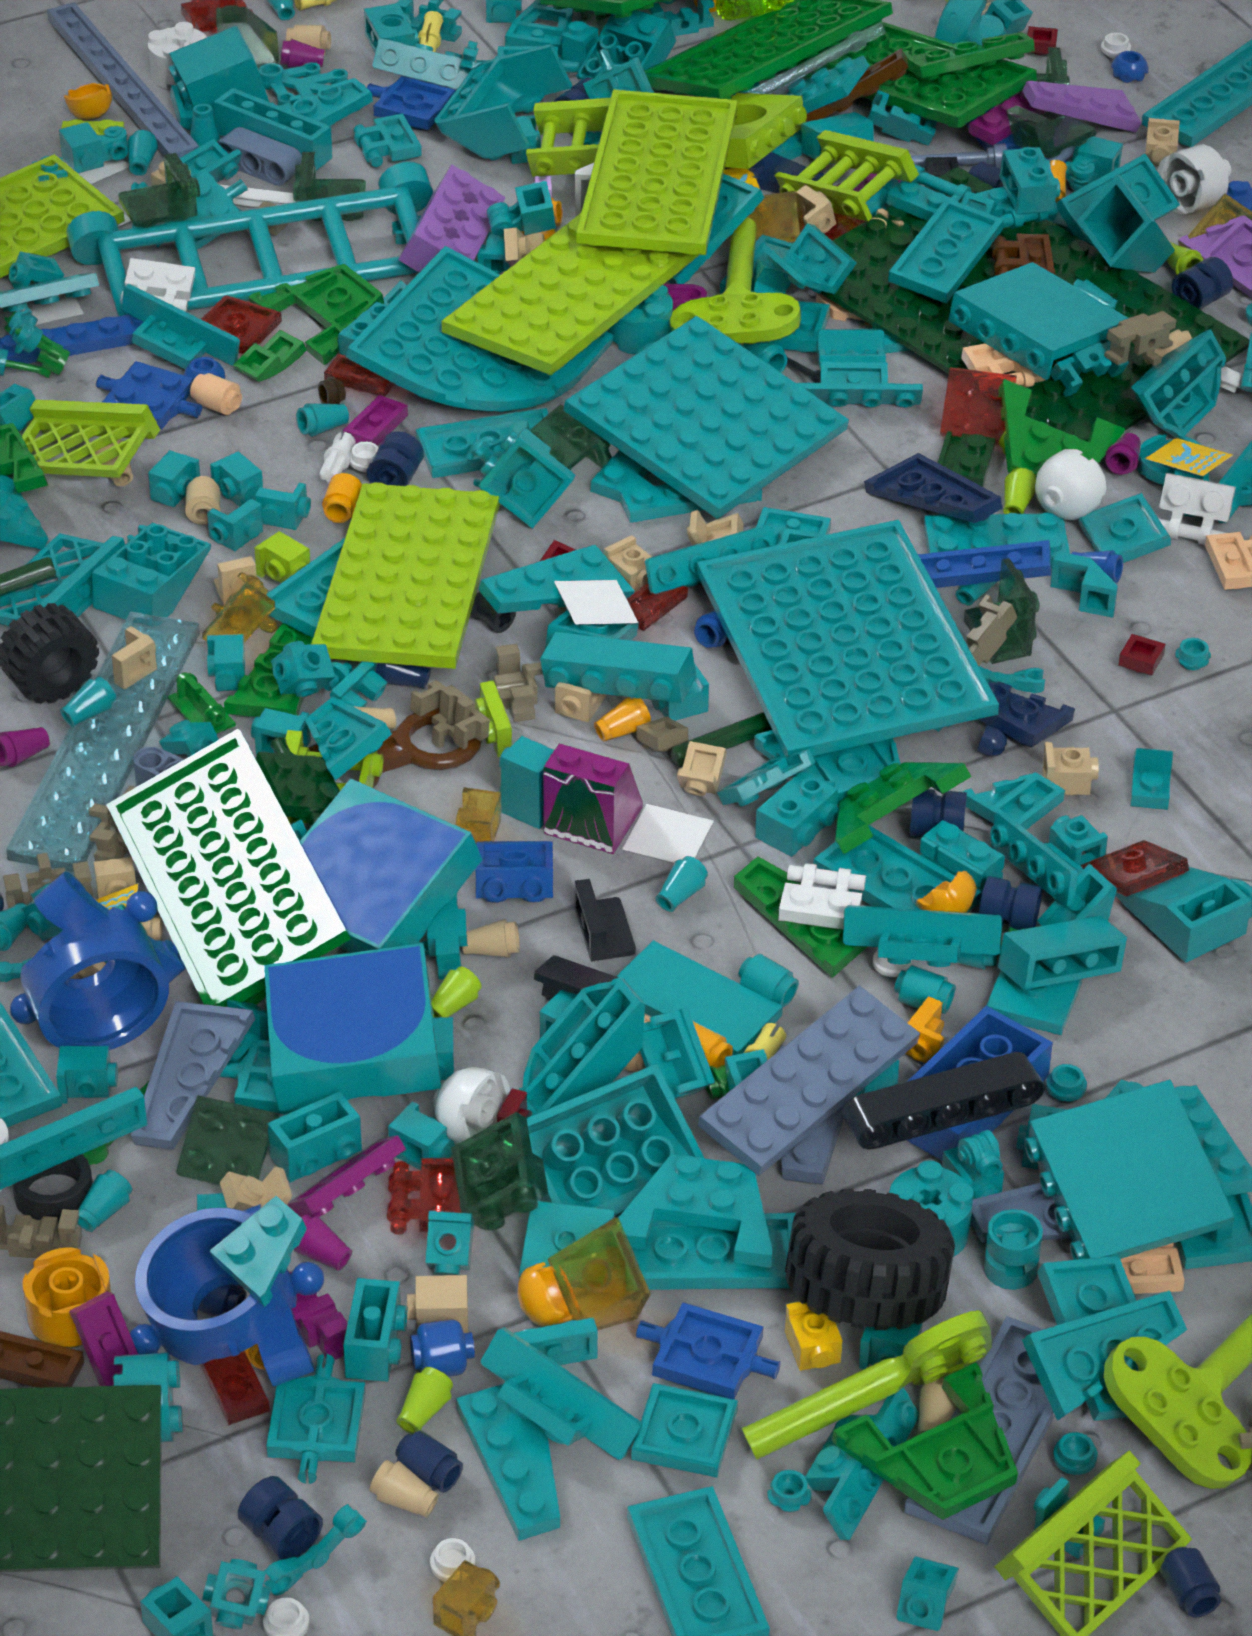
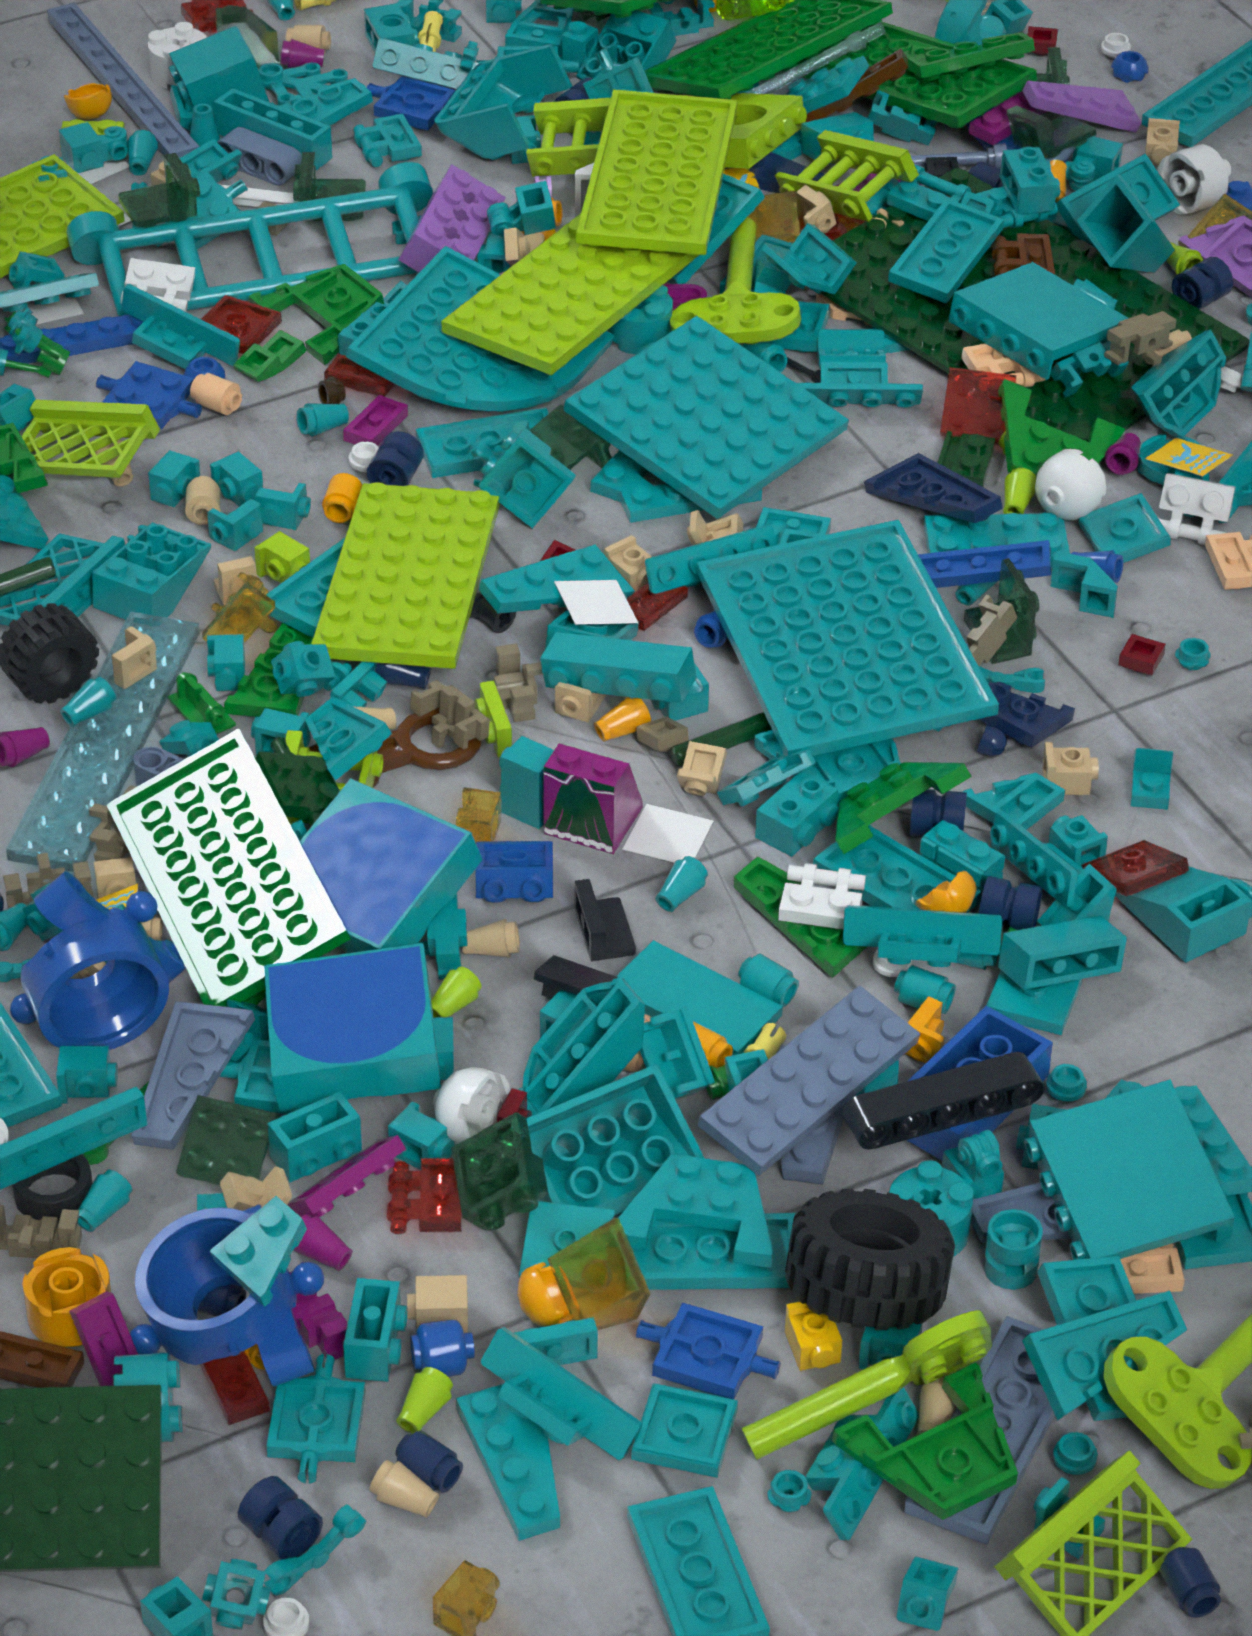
white axle [319,432,355,484] -> none
teal brick [425,1211,474,1276] -> none
white plate [430,1538,476,1583] -> none

